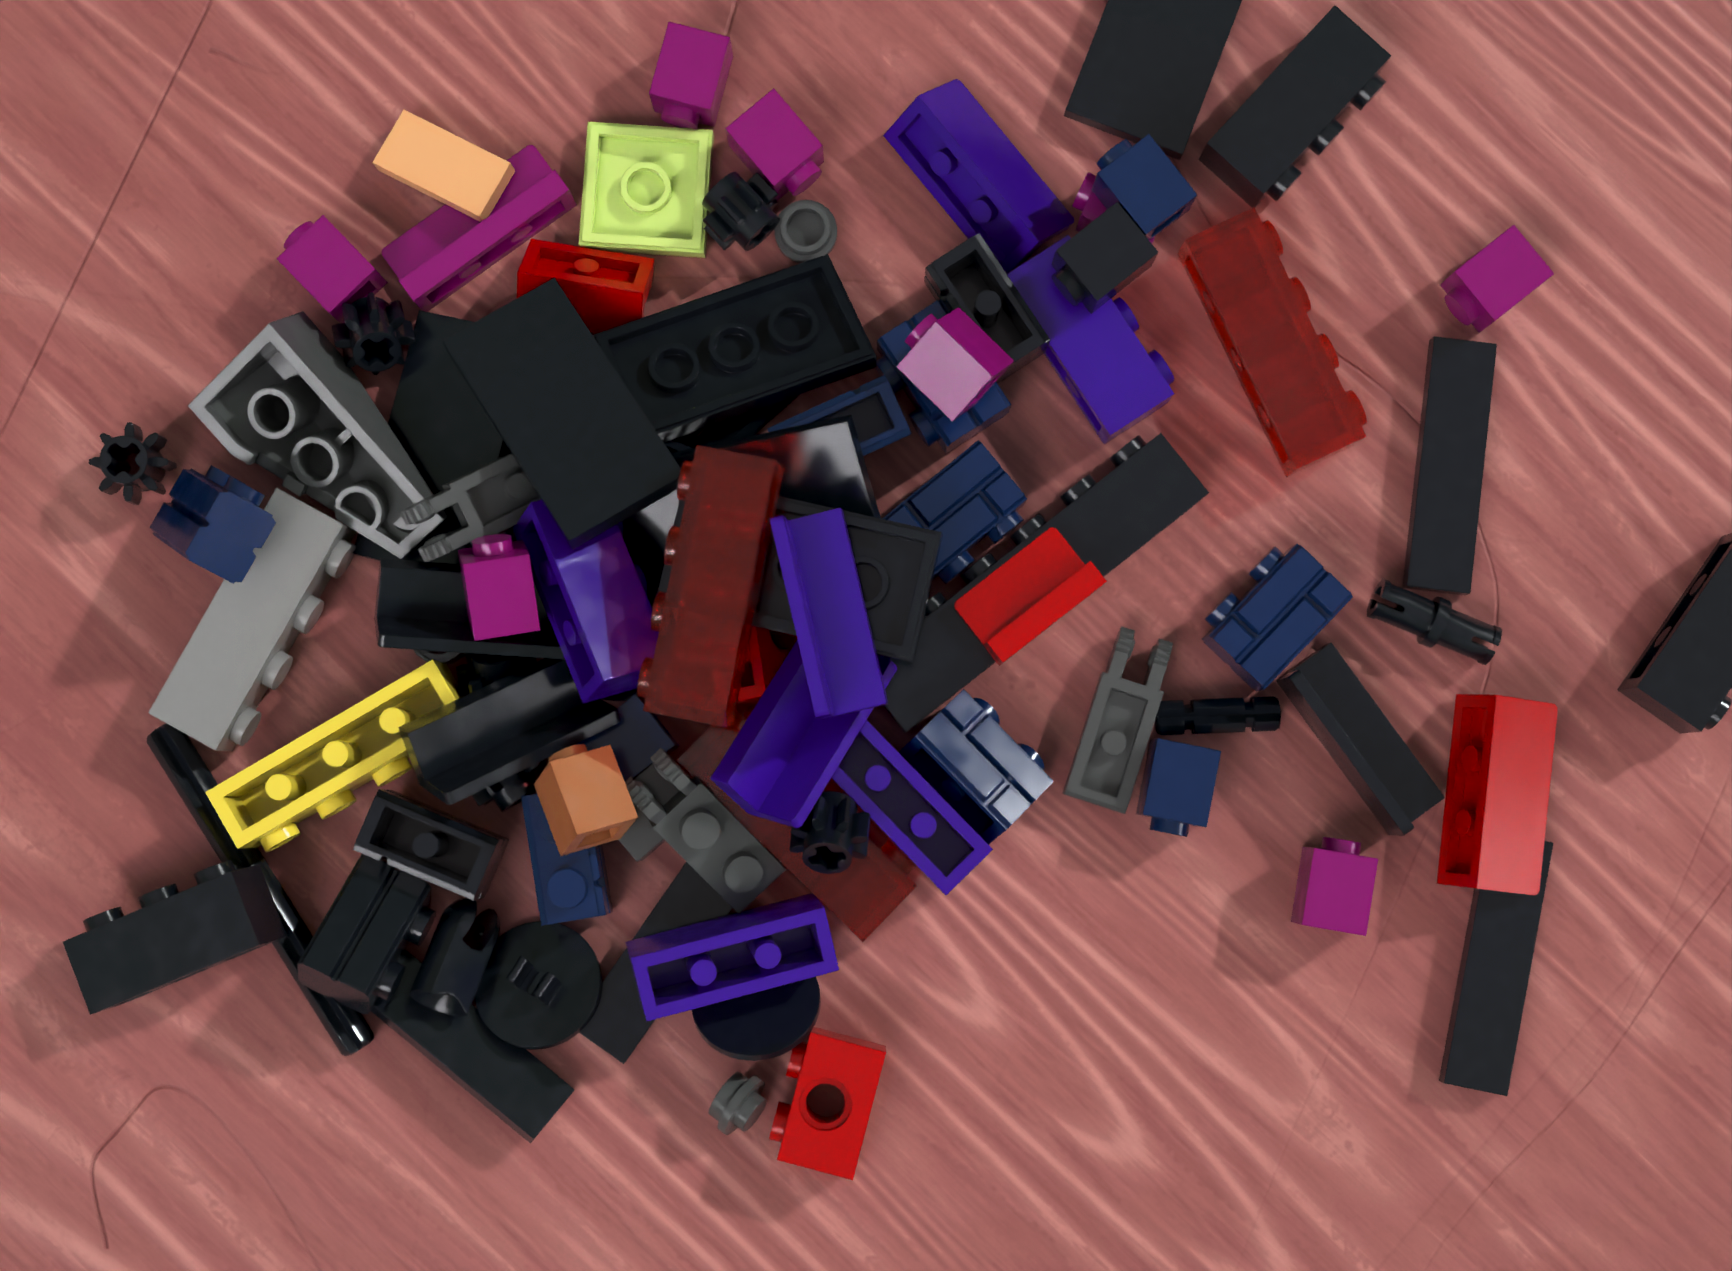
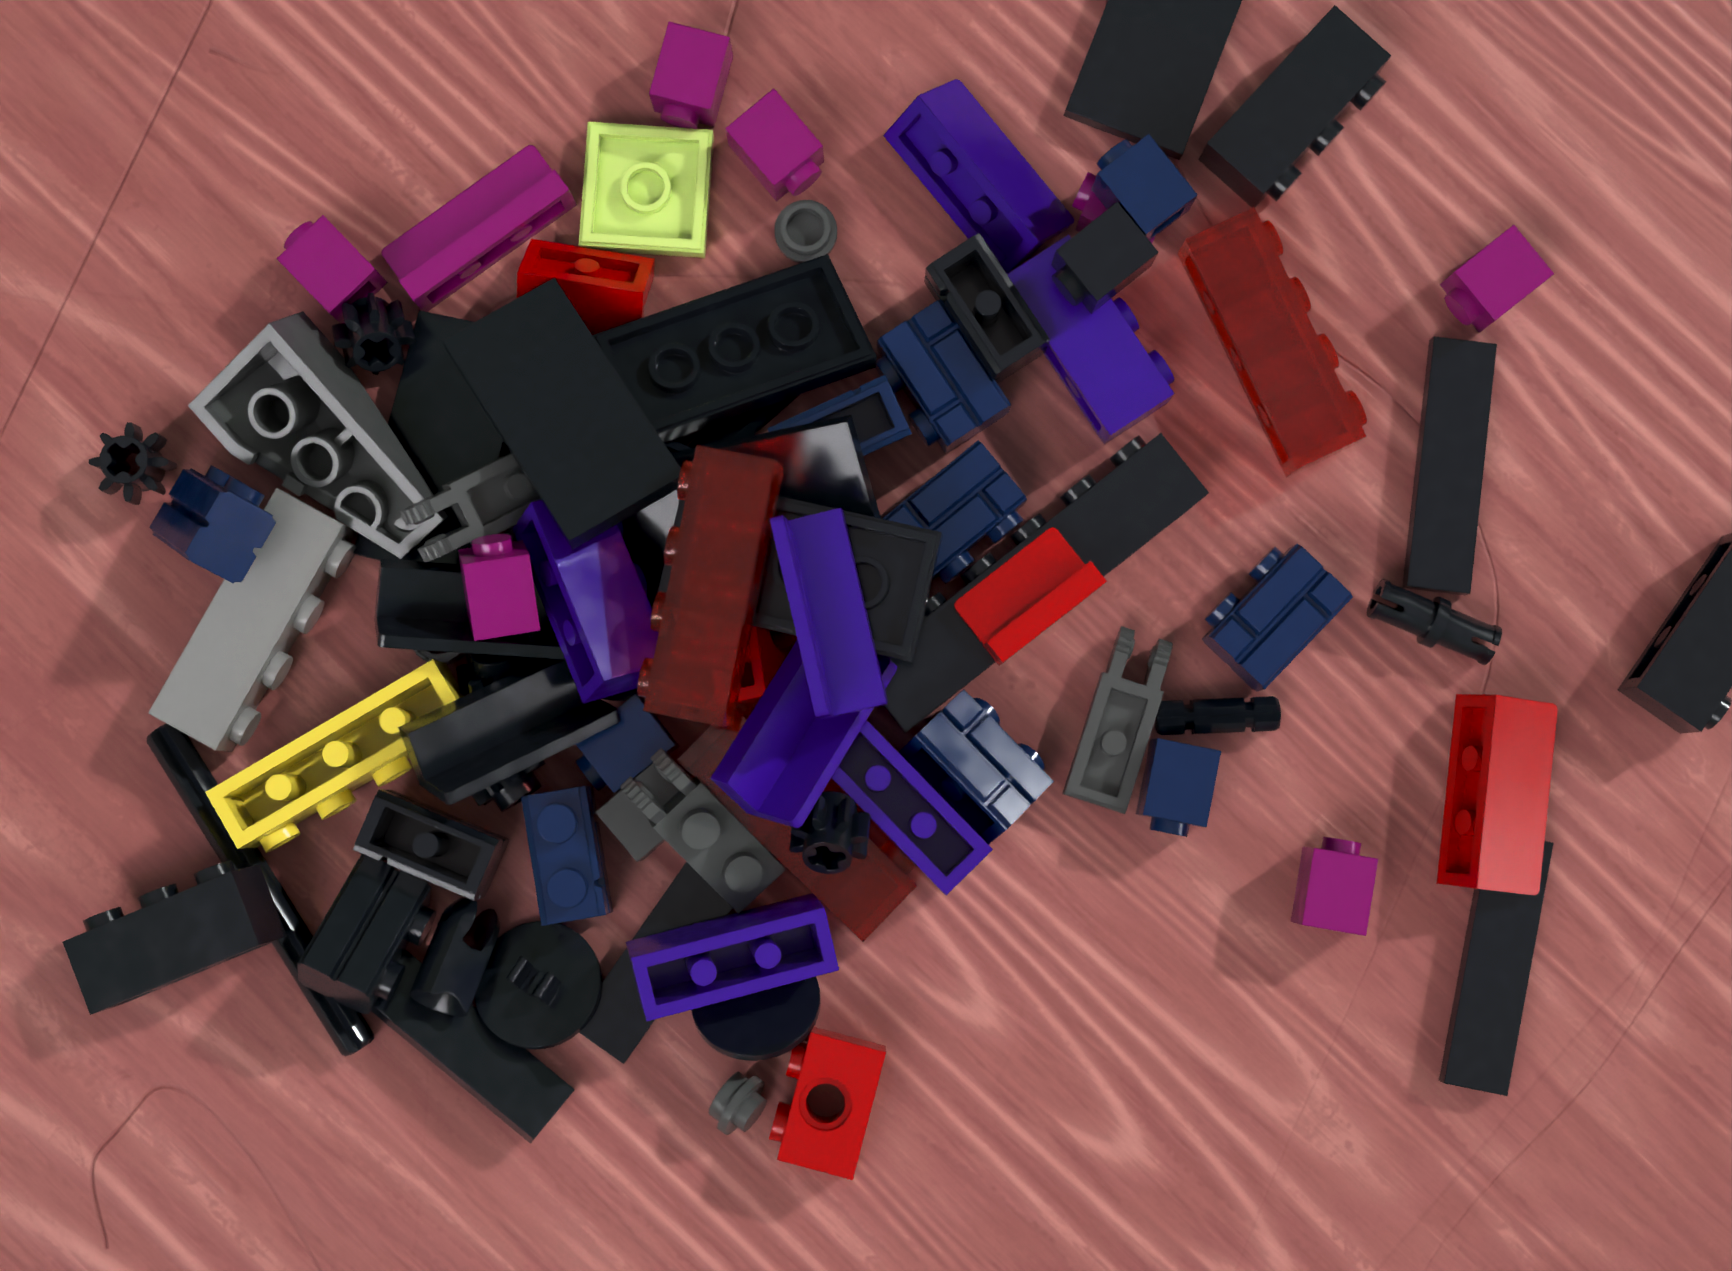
light nougat tile [372,110,515,222] -> none
nougat brick [534,744,638,856] -> none
black gear [702,172,780,251] -> none
brick [896,307,1014,422] -> none
black panel [1276,643,1445,836] -> none

